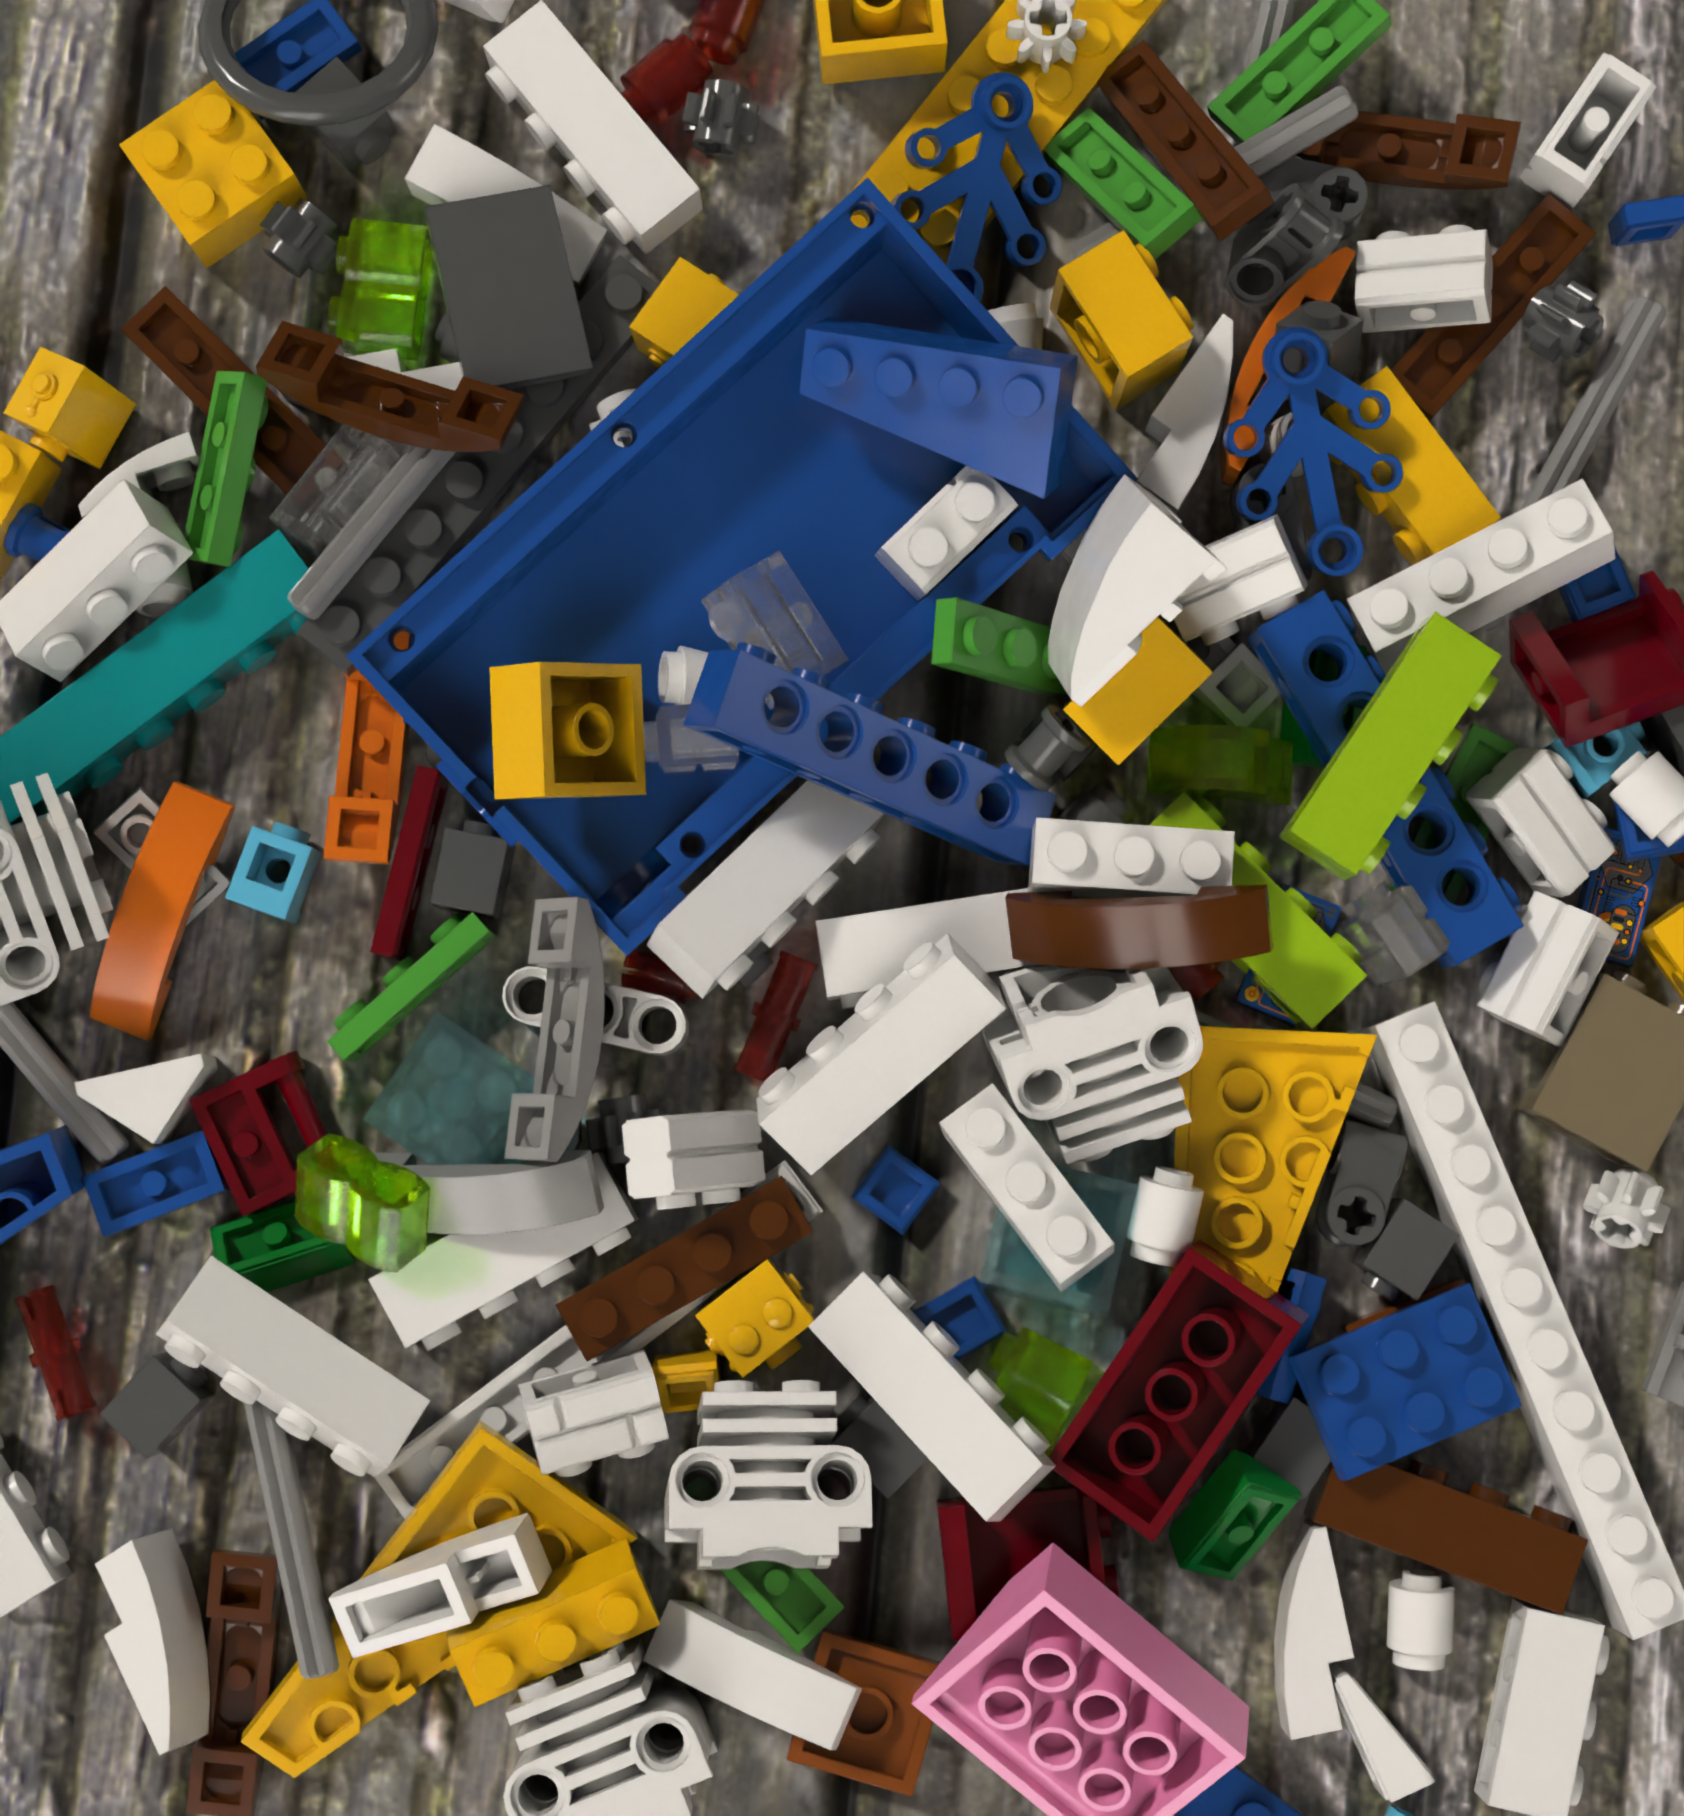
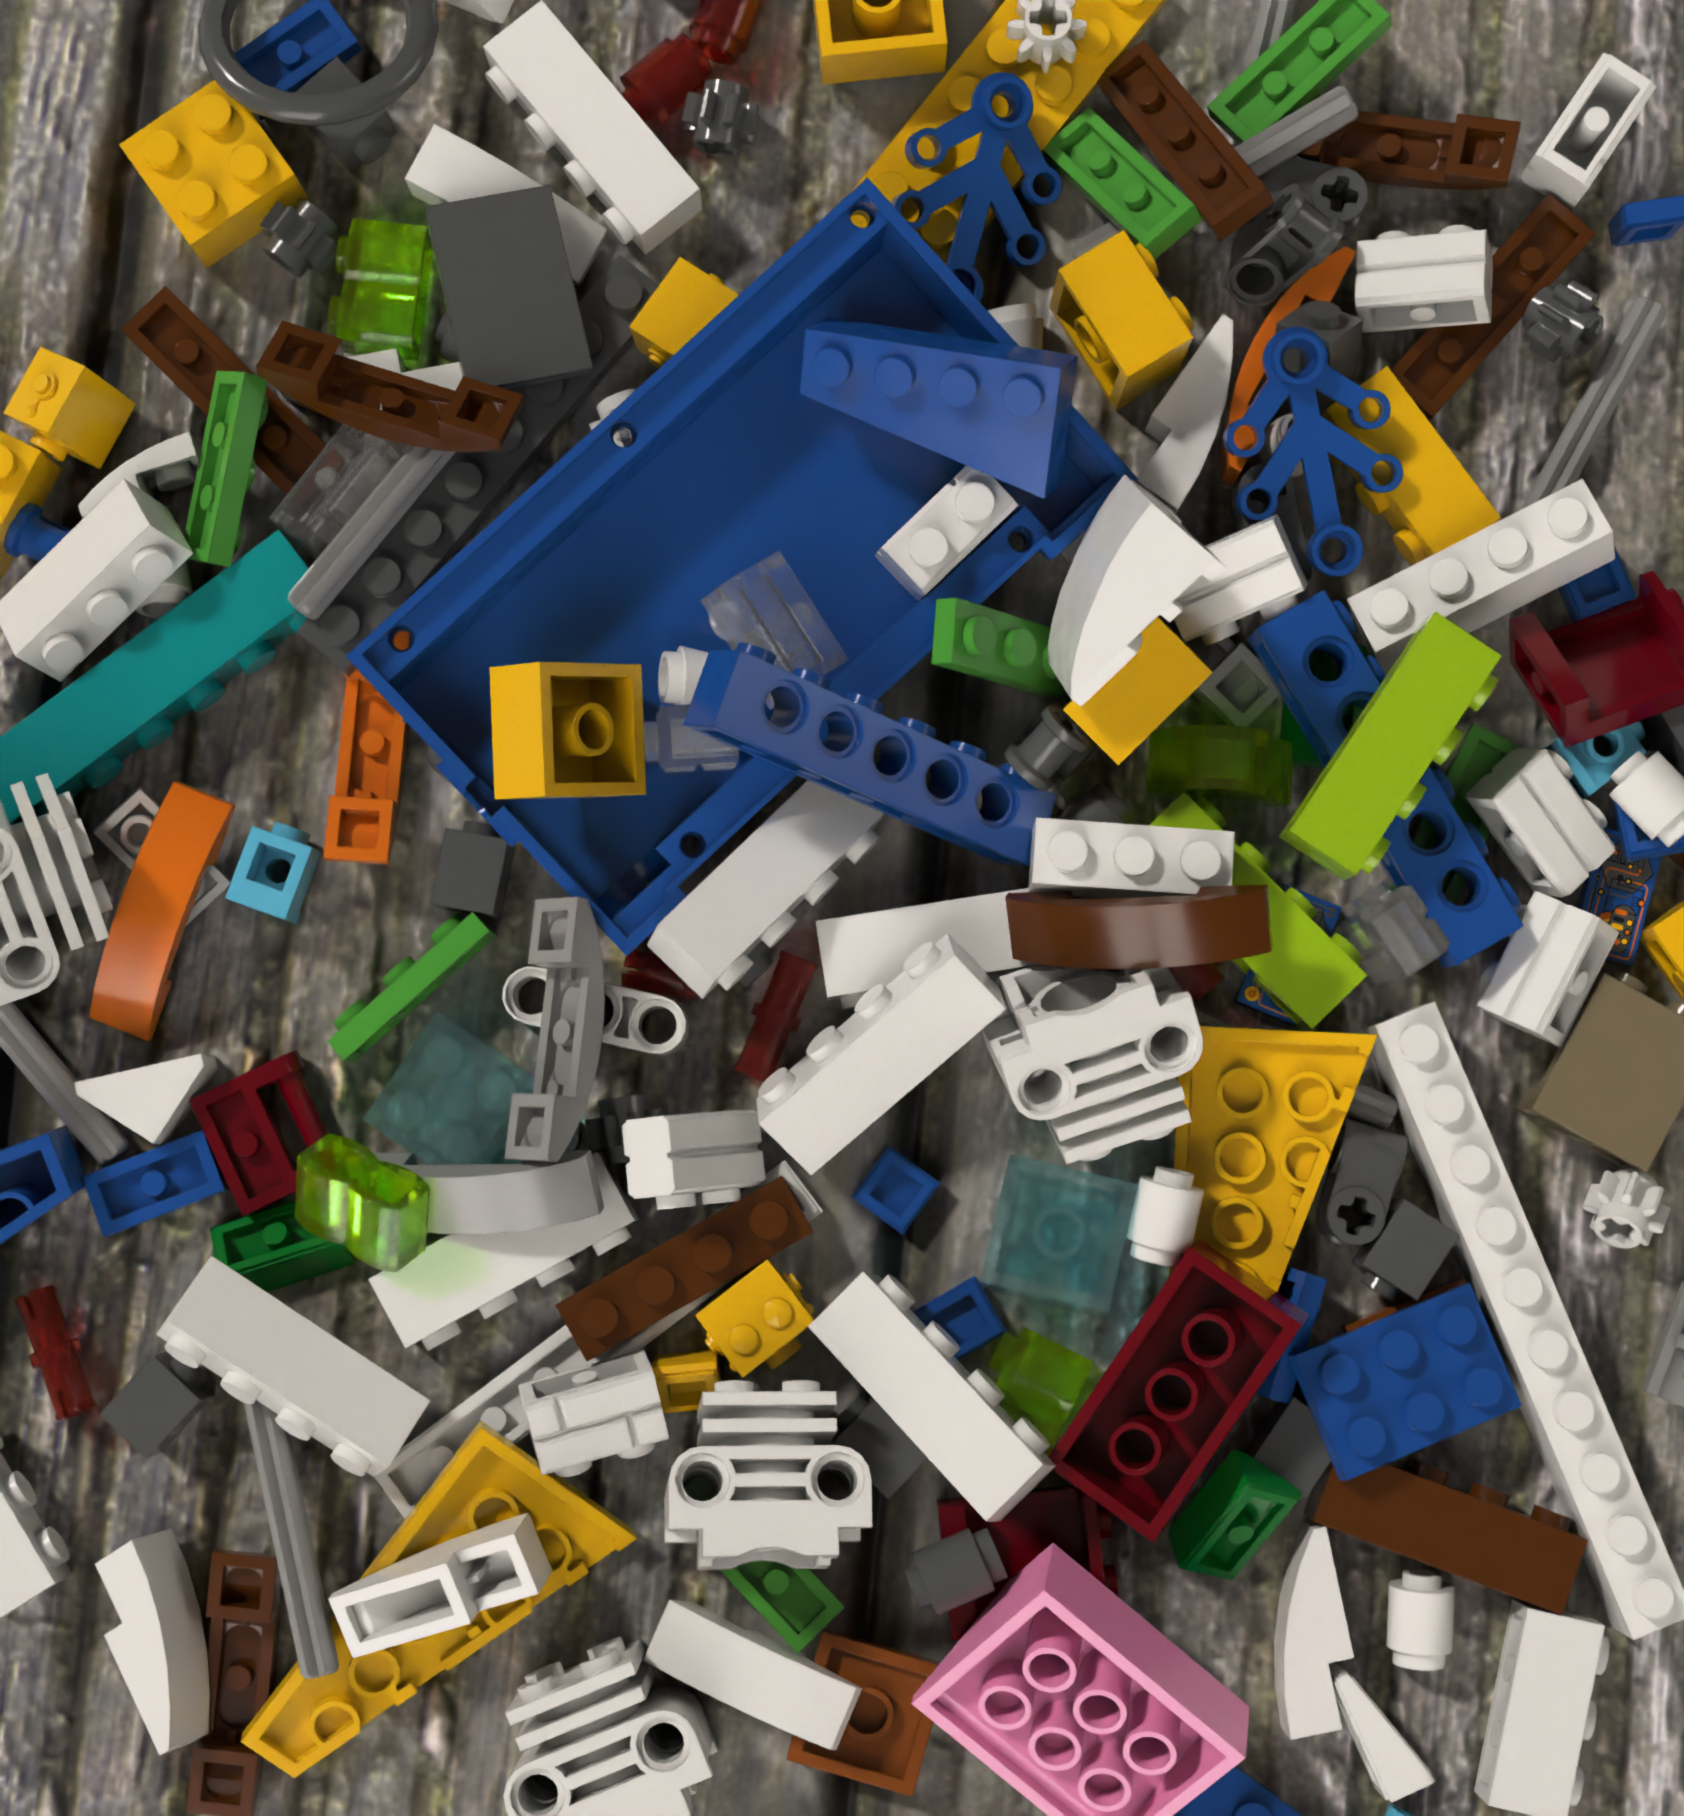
dark red tile [370,765,449,961] -> none
yellow brick [446,1538,660,1707] -> none
white brick [939,1083,1114,1292] -> none
none -> dark grey brick [904,1527,1008,1616]

